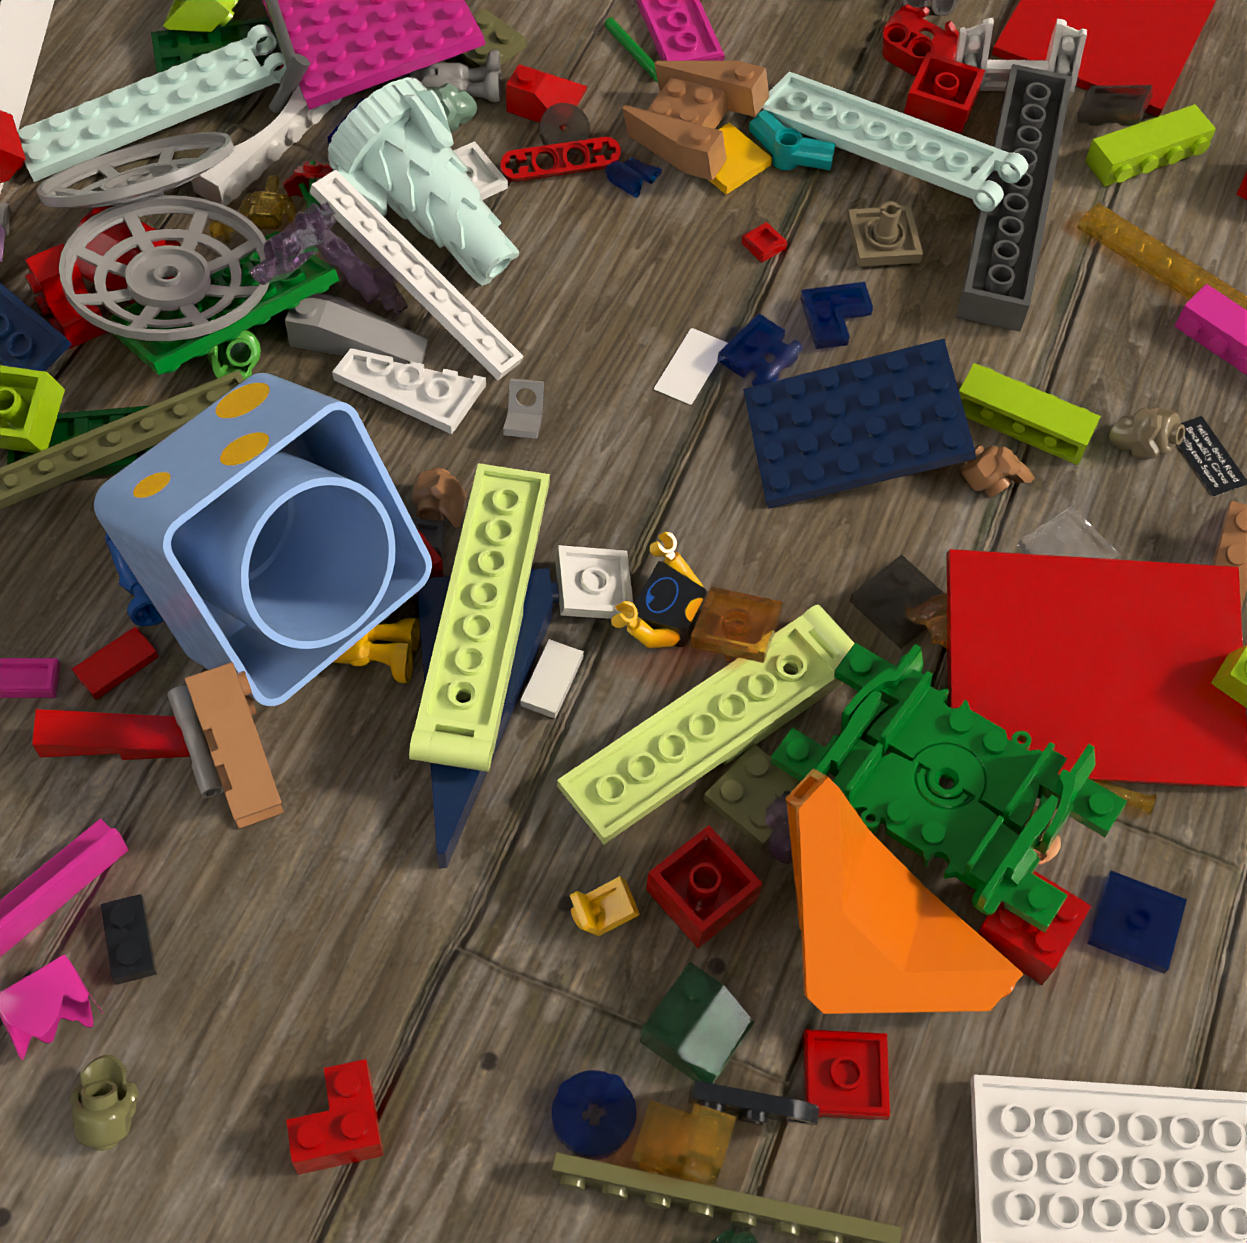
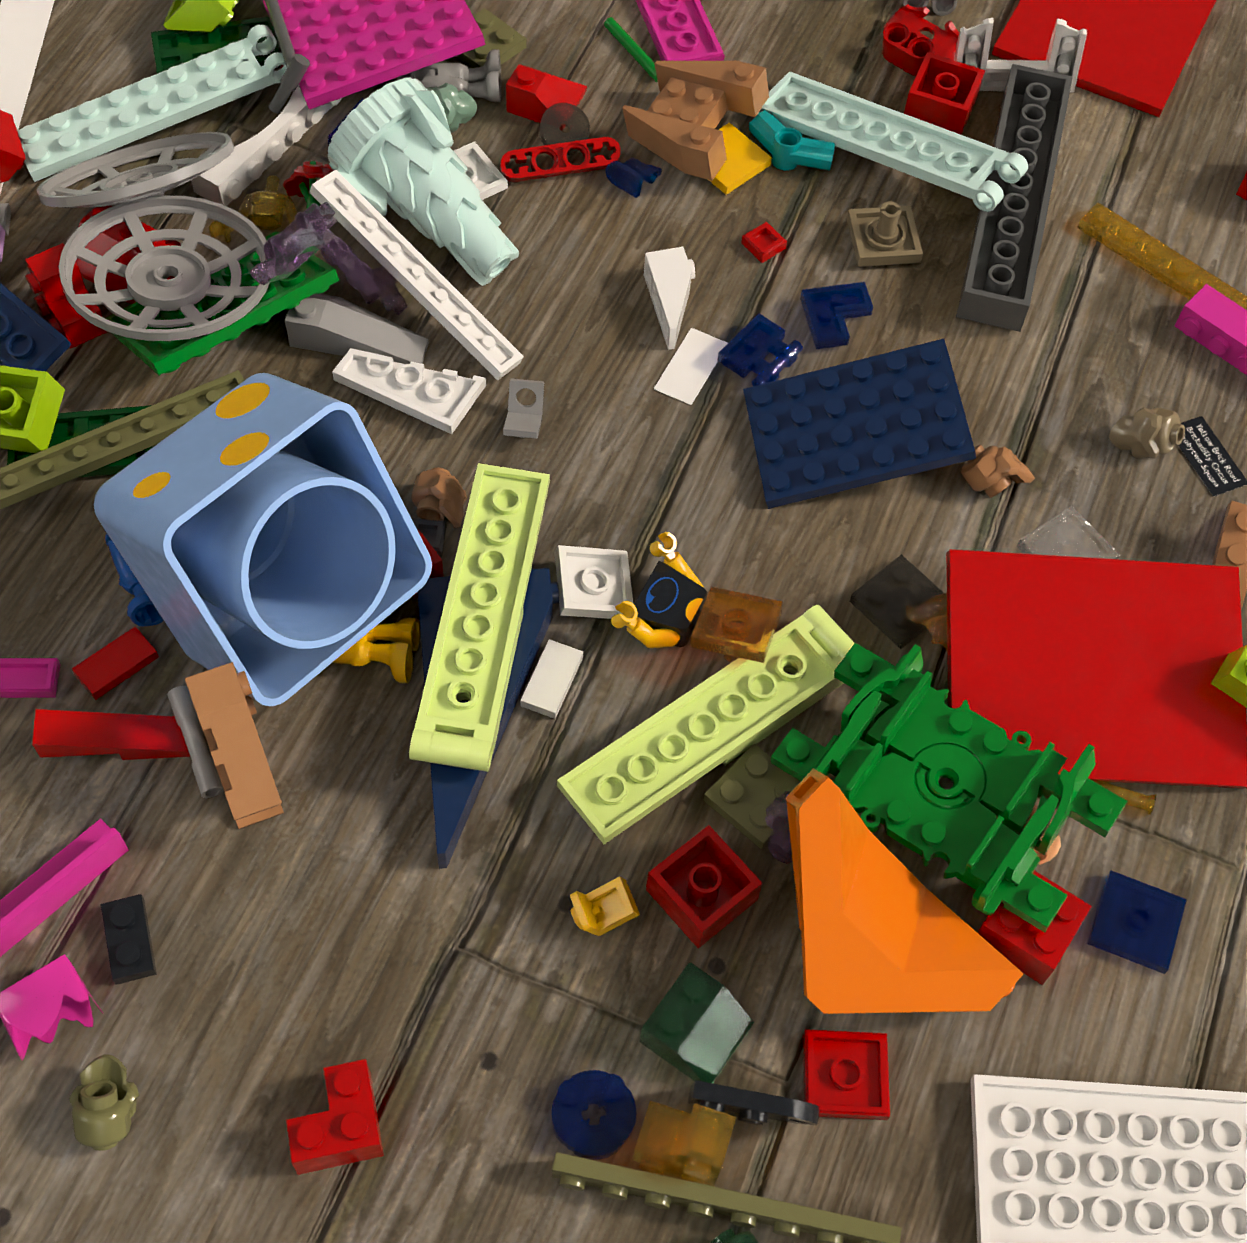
bright green head [207,329,261,380] -> none
lime brick [959,363,1101,465] -> none
clear smoke plate [1077,85,1153,126] -> none
lime brick [1085,104,1216,187] -> none
none -> white slope [644,247,695,350]

